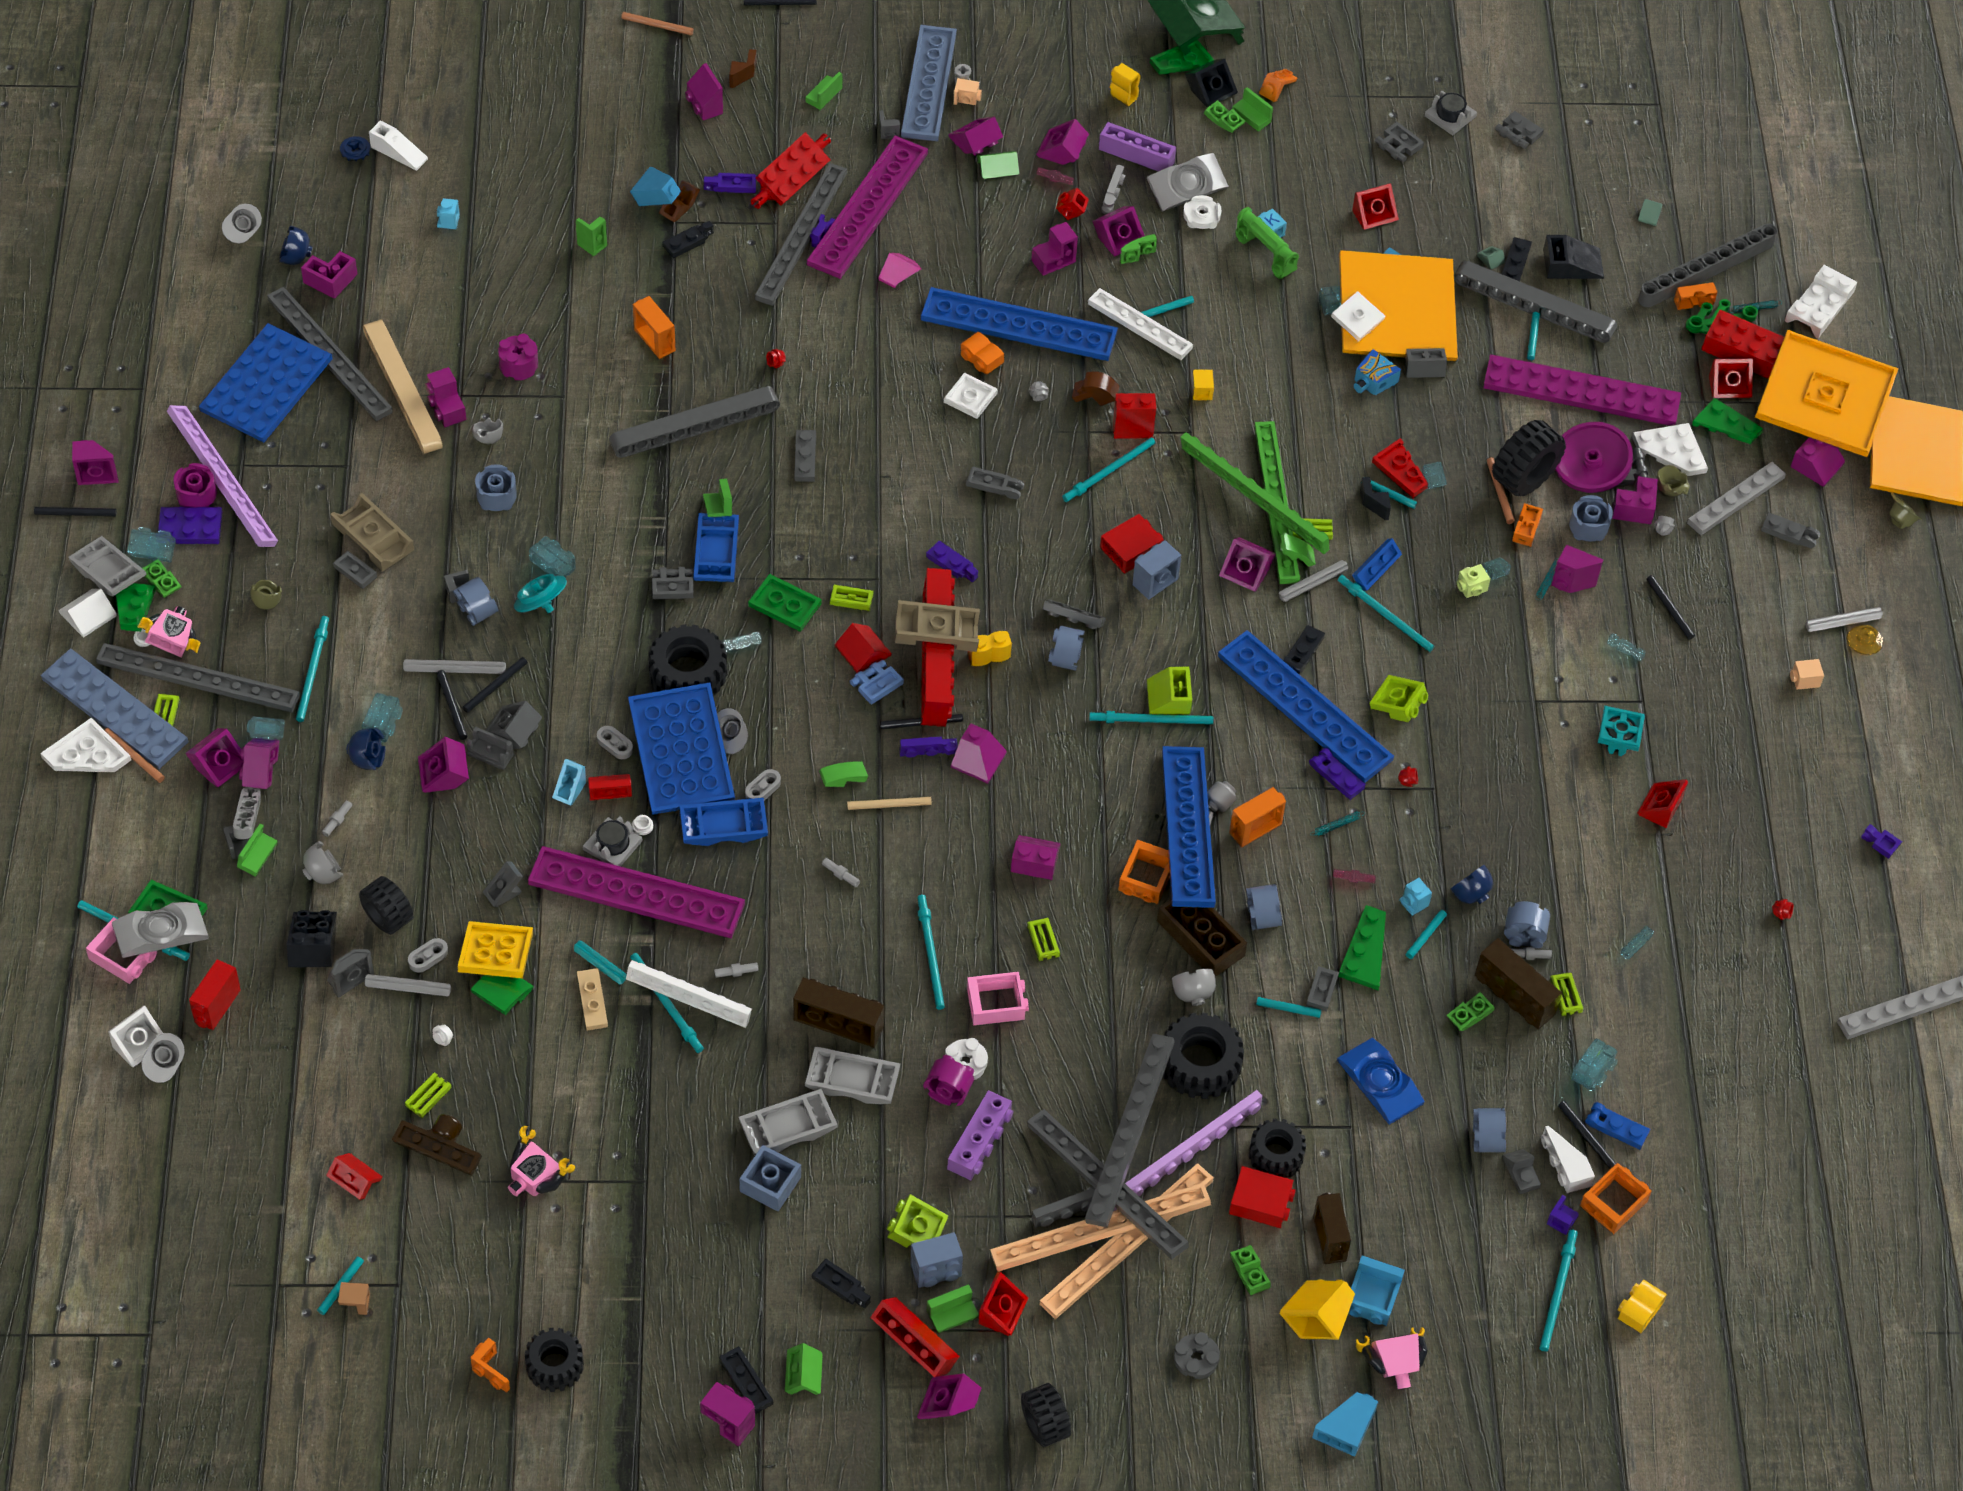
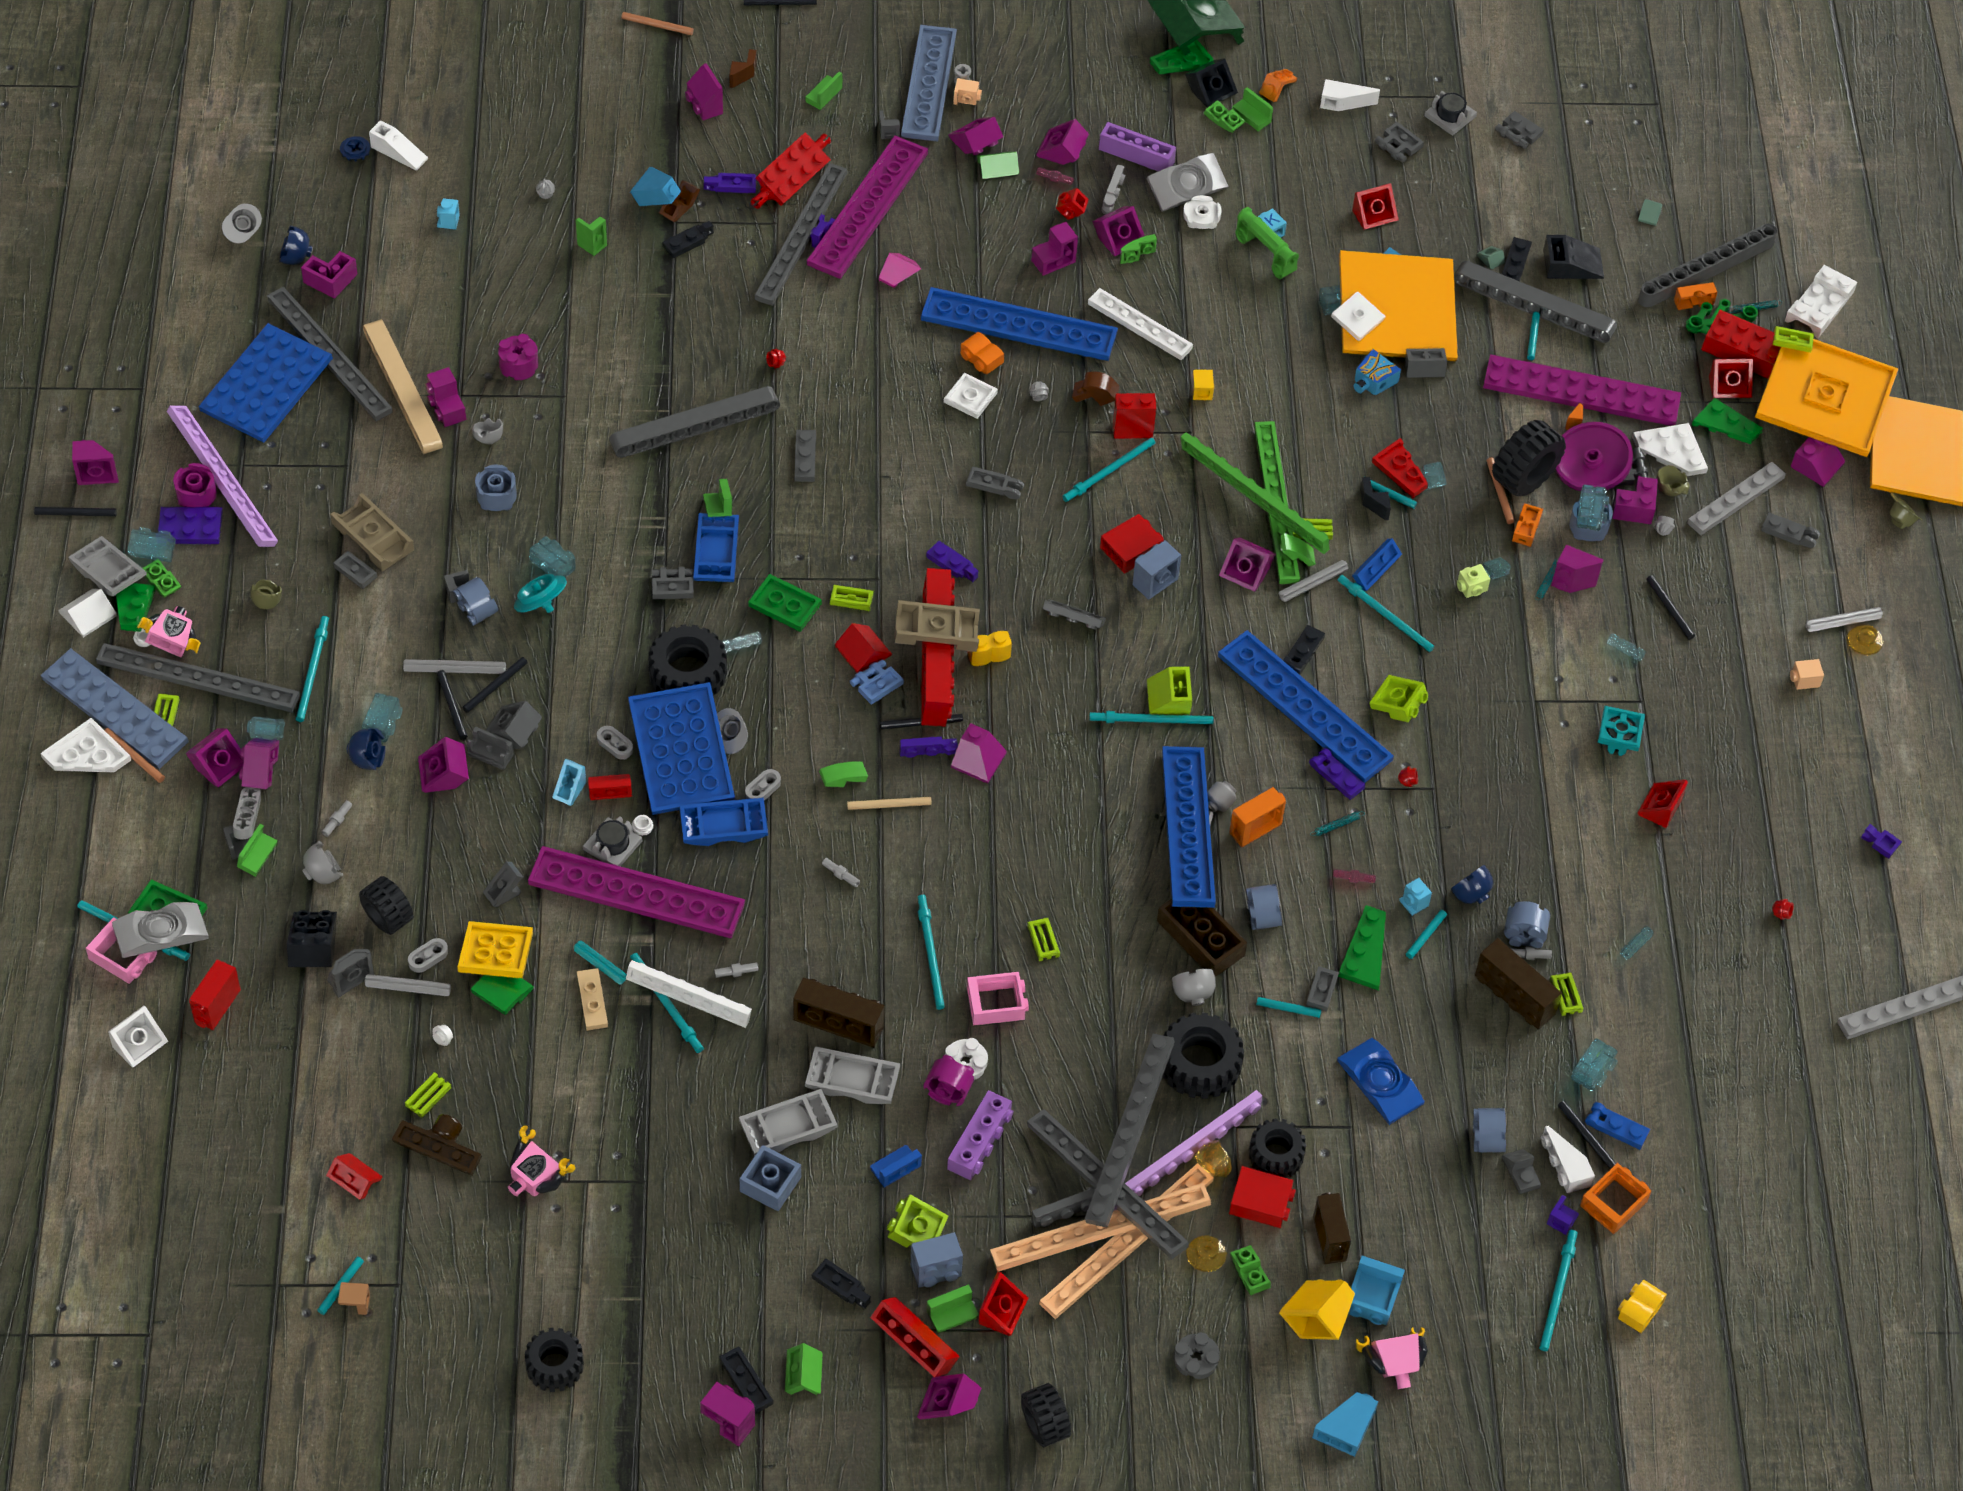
light grey piece [142,1033,185,1083] -> none
orange bracket [470,1337,510,1392] -> none
orange window [633,296,676,359] -> none
magenta slope [1011,835,1061,880] -> none
sand blue brick [1048,626,1085,671] -> none
yellow brick [1110,63,1140,106] -> none
orange window [1118,840,1170,904] -> none
teal bar [1141,295,1194,317] -> none
bright green slope [1447,992,1495,1032] -> none
none -> light grey plate [536,179,555,199]
none -> blue panel [870,1145,922,1188]
none -> clear yellow piece [1186,1235,1227,1272]
none -> clear yellow hair [1194,1140,1232,1178]
none -> white slope [1320,79,1380,111]
none -> orange slope [1565,403,1583,430]
none -> clear light blue brick [1577,484,1609,531]
none -> lime tile [1773,326,1814,353]

